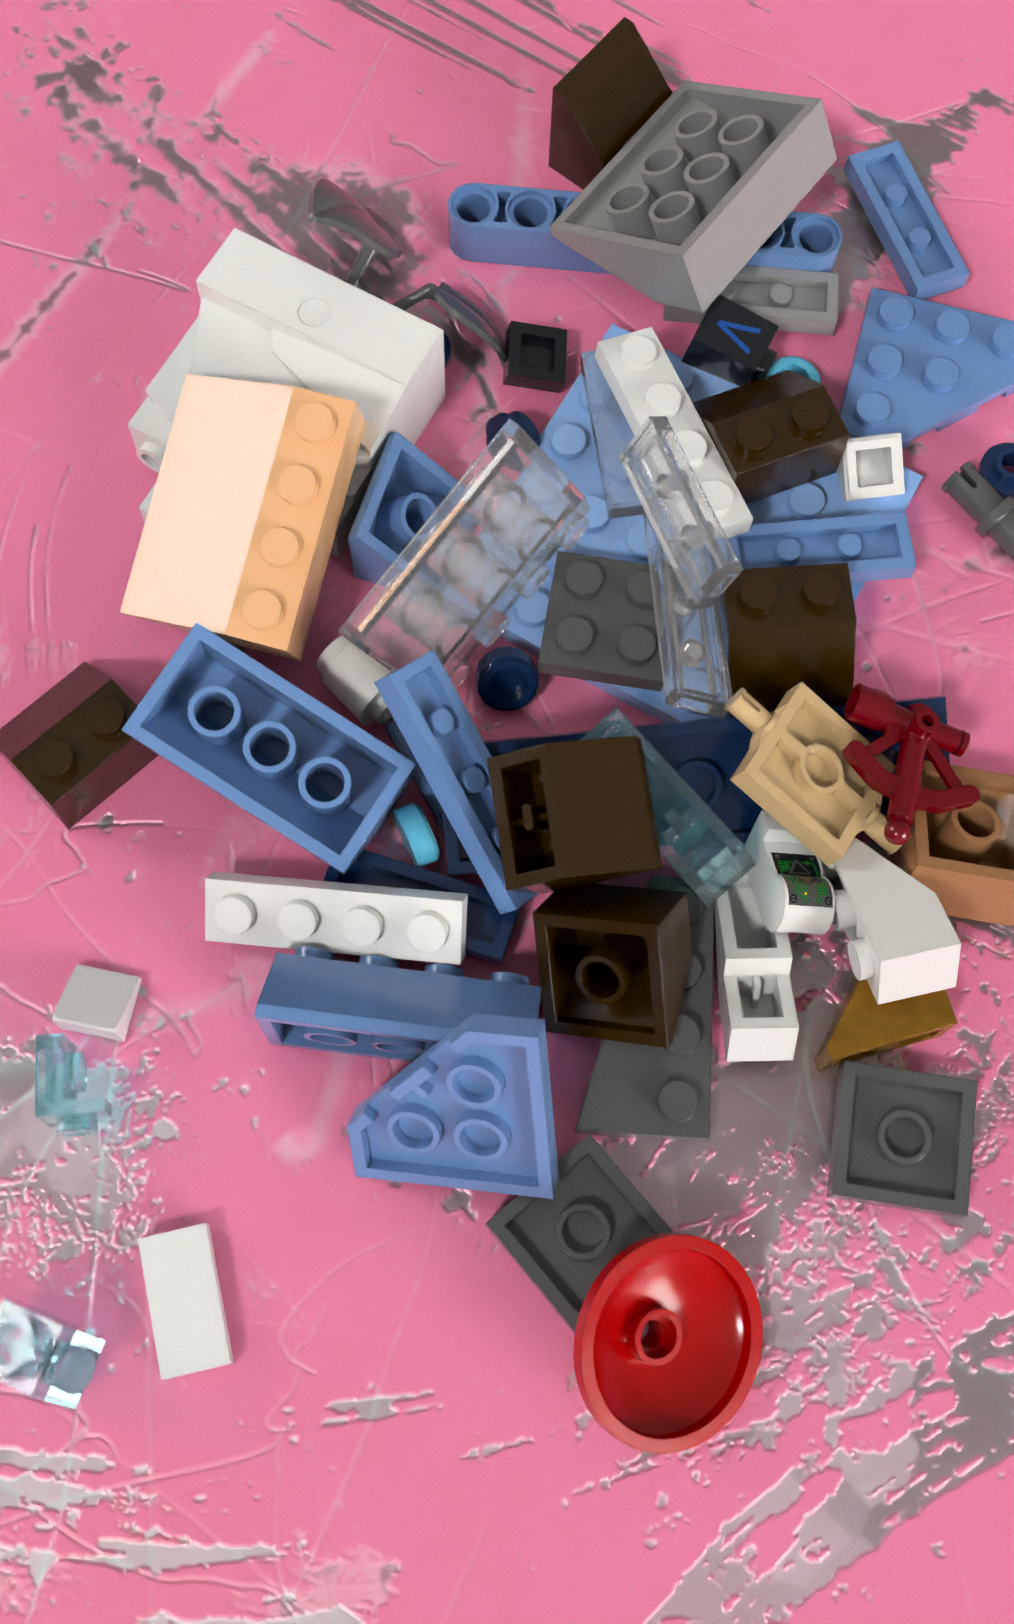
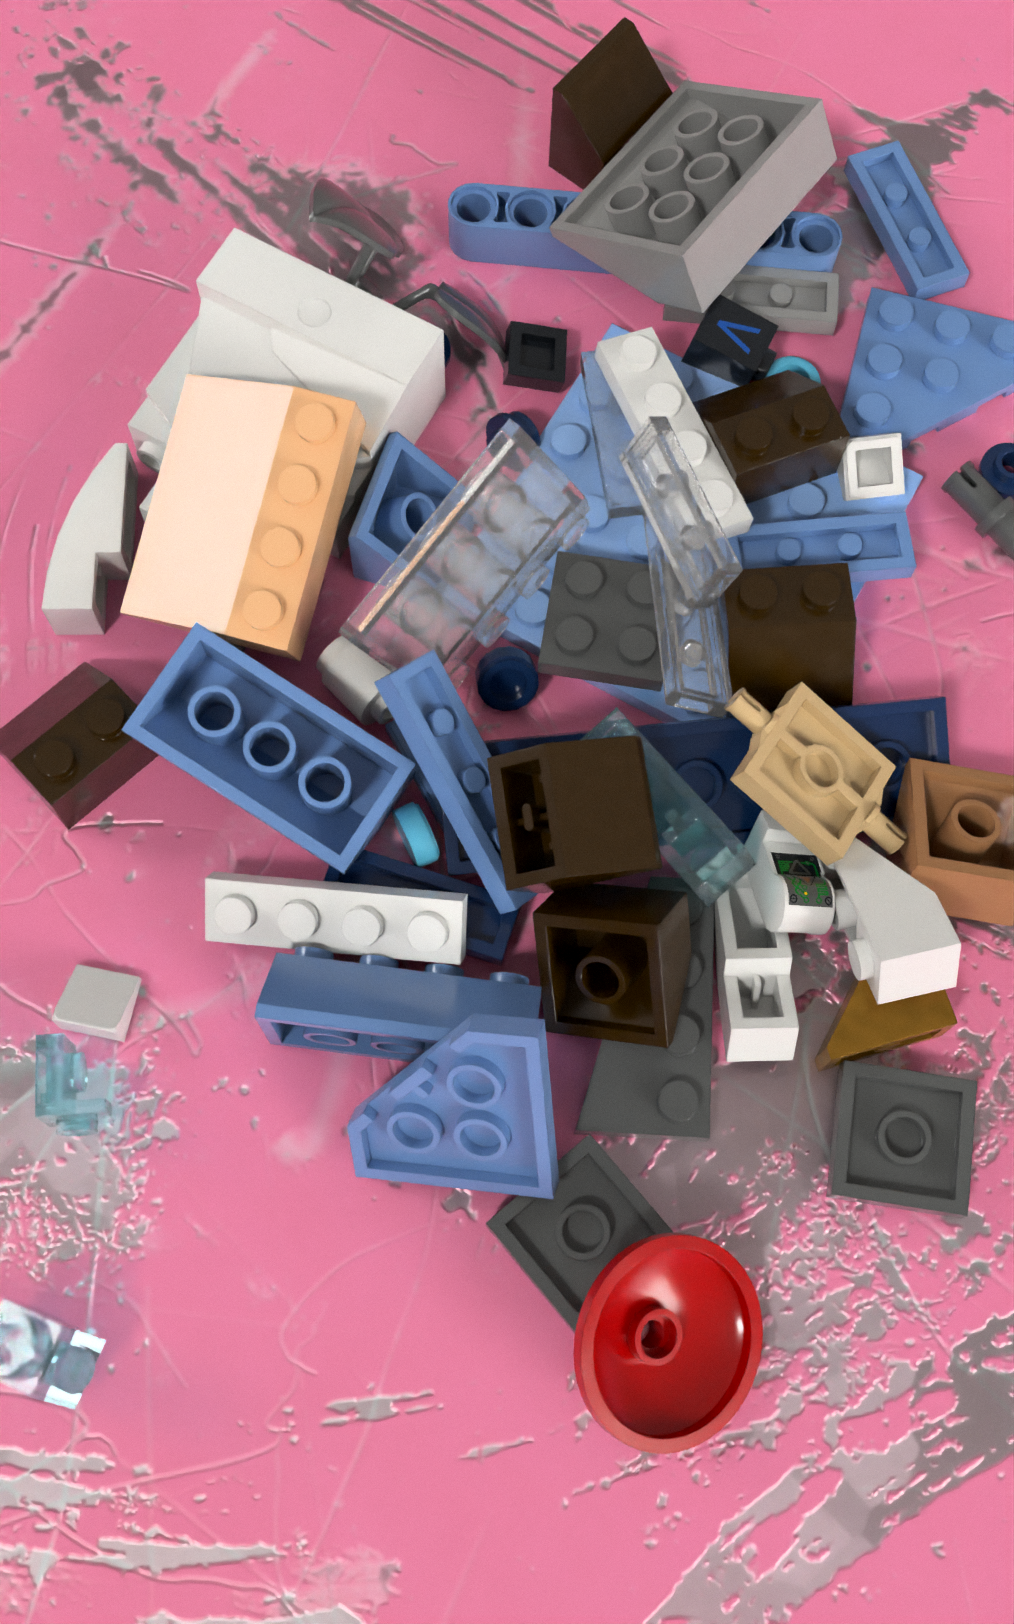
white tile [138,1223,234,1380] -> none
dark red piece [842,683,980,845] -> none
none -> white slope [41,443,138,635]

